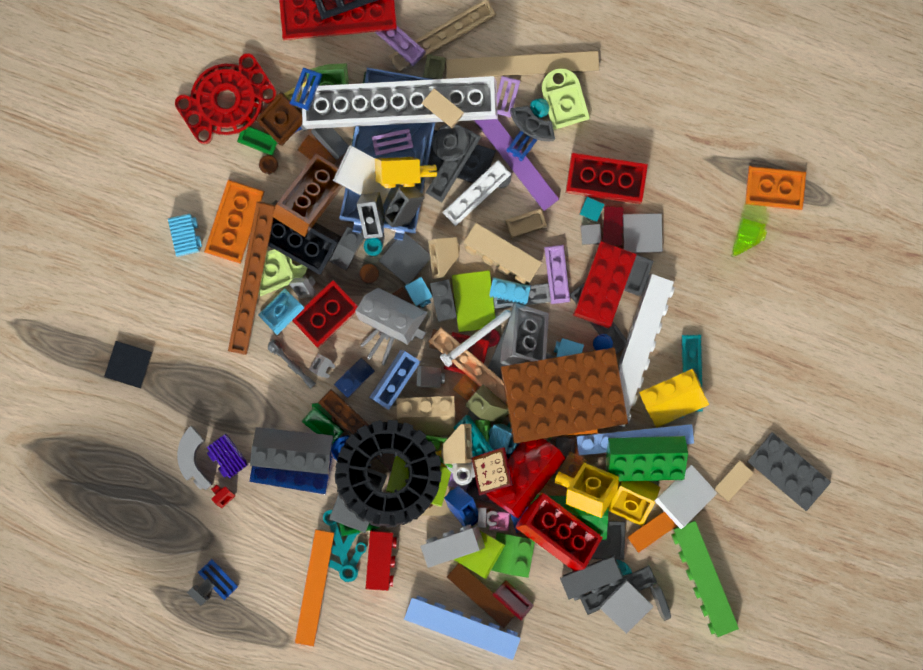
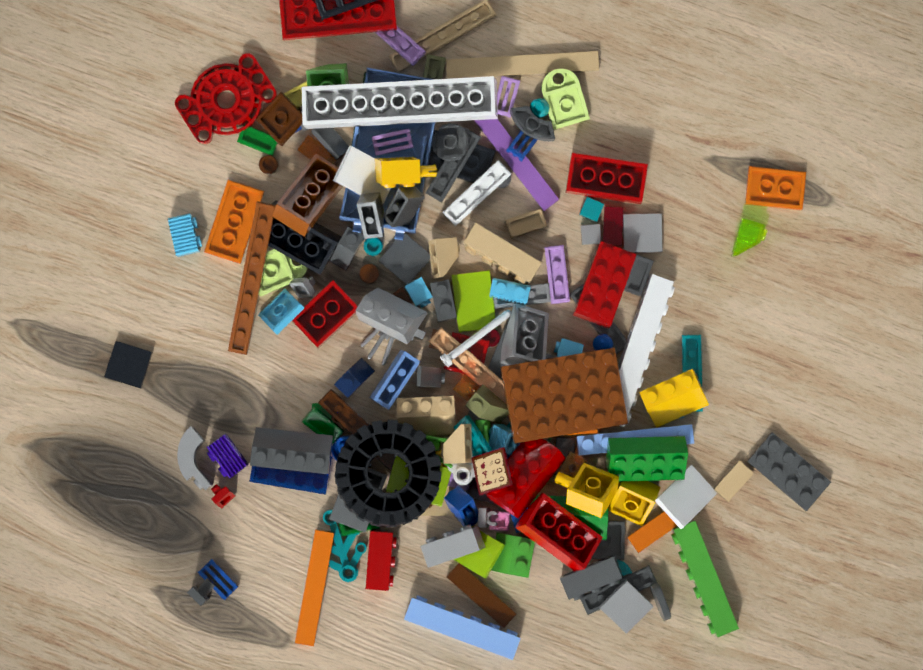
dark grey piece [268,340,316,389] -> none
blue tile [290,67,322,111] -> none
light grey tile [309,354,335,378] -> none
tan tile [422,89,464,128] -> none
dark red tile [492,580,534,621] -> none

